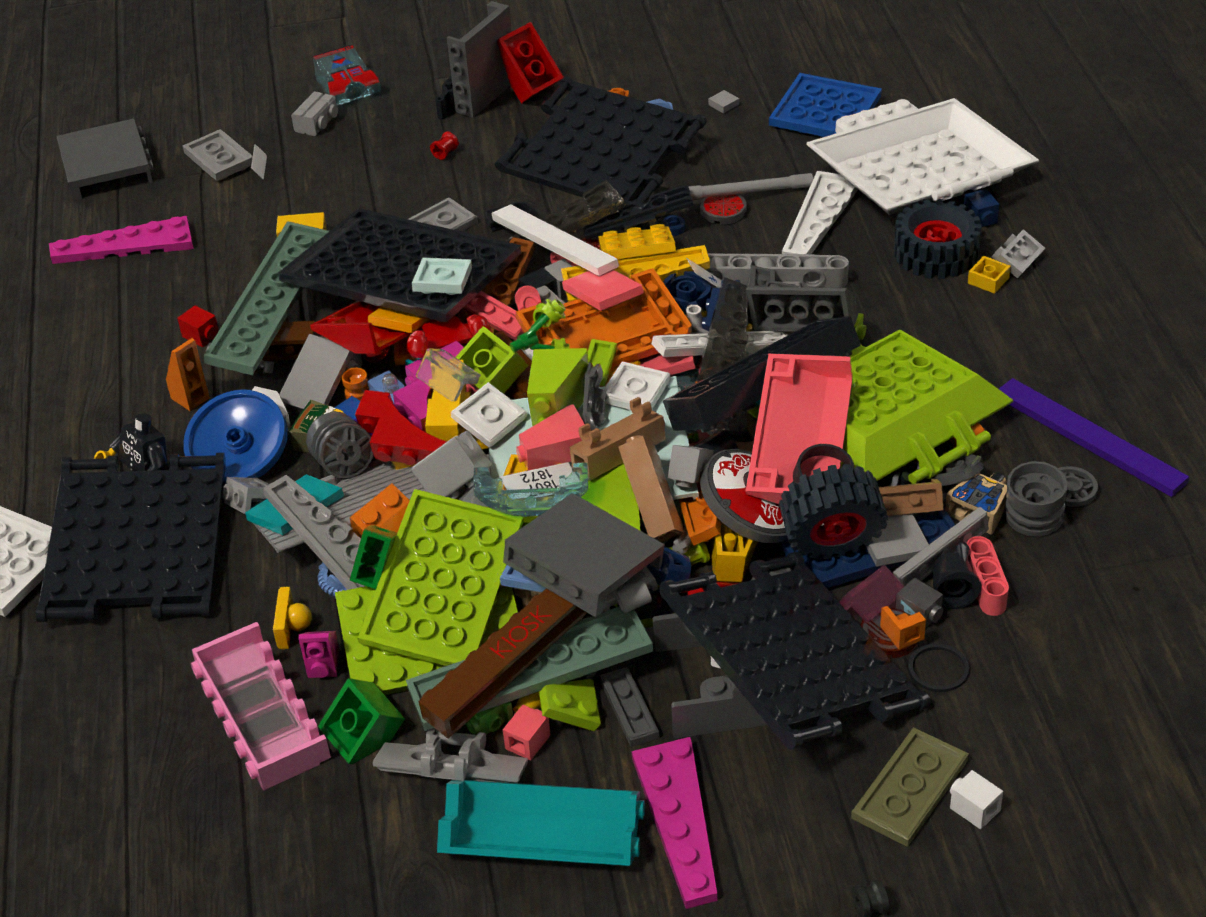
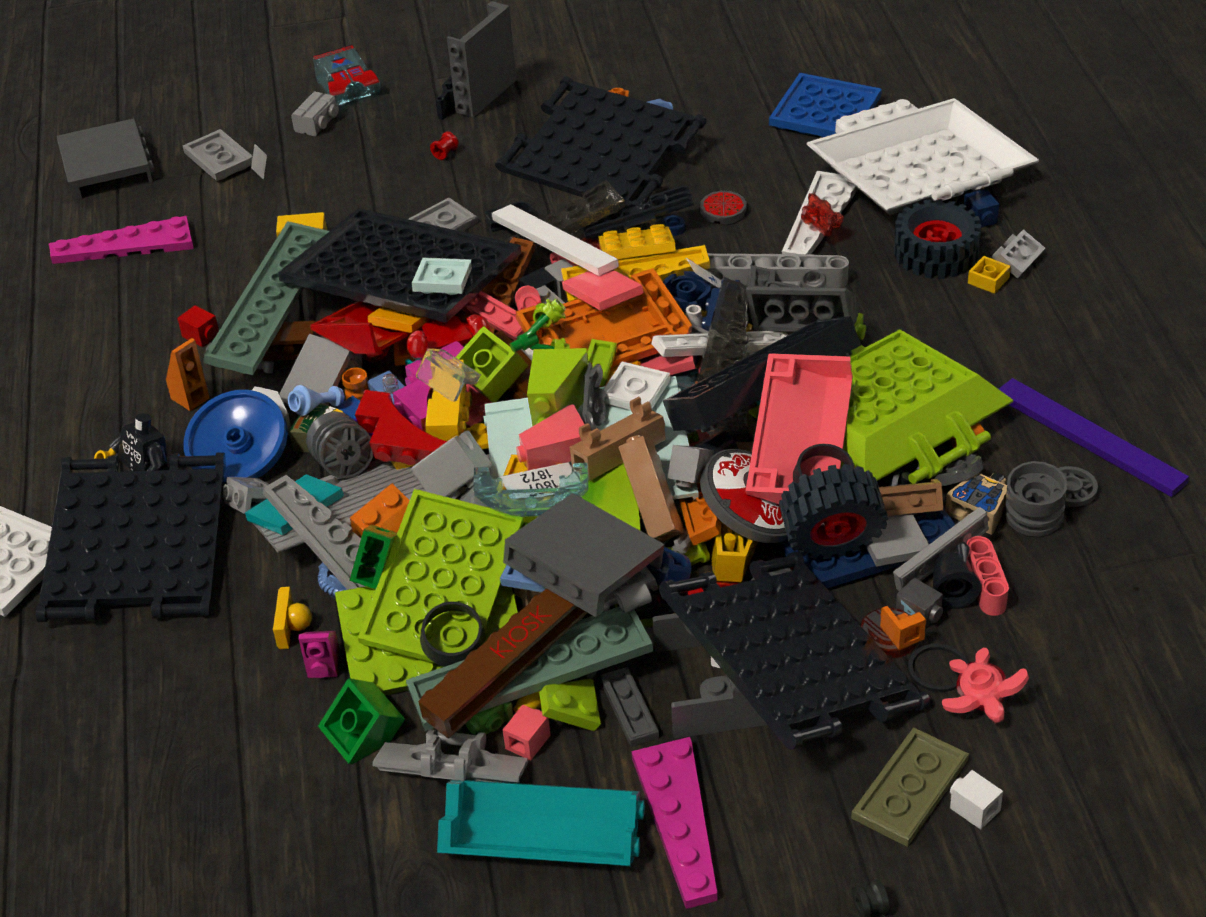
window [191,622,331,791] -> none
white tile [451,382,527,448] -> none
red slope [497,22,563,104] -> none
light grey piece [688,173,813,200] -> none
light grey tile [708,90,739,114] -> none
clear pink panel [839,565,904,623] -> none
none -> light blue piece [288,385,345,416]
none -> black tyre [420,602,486,667]
none -> clear red hips [801,193,844,236]
none -> coral animal [942,648,1029,723]

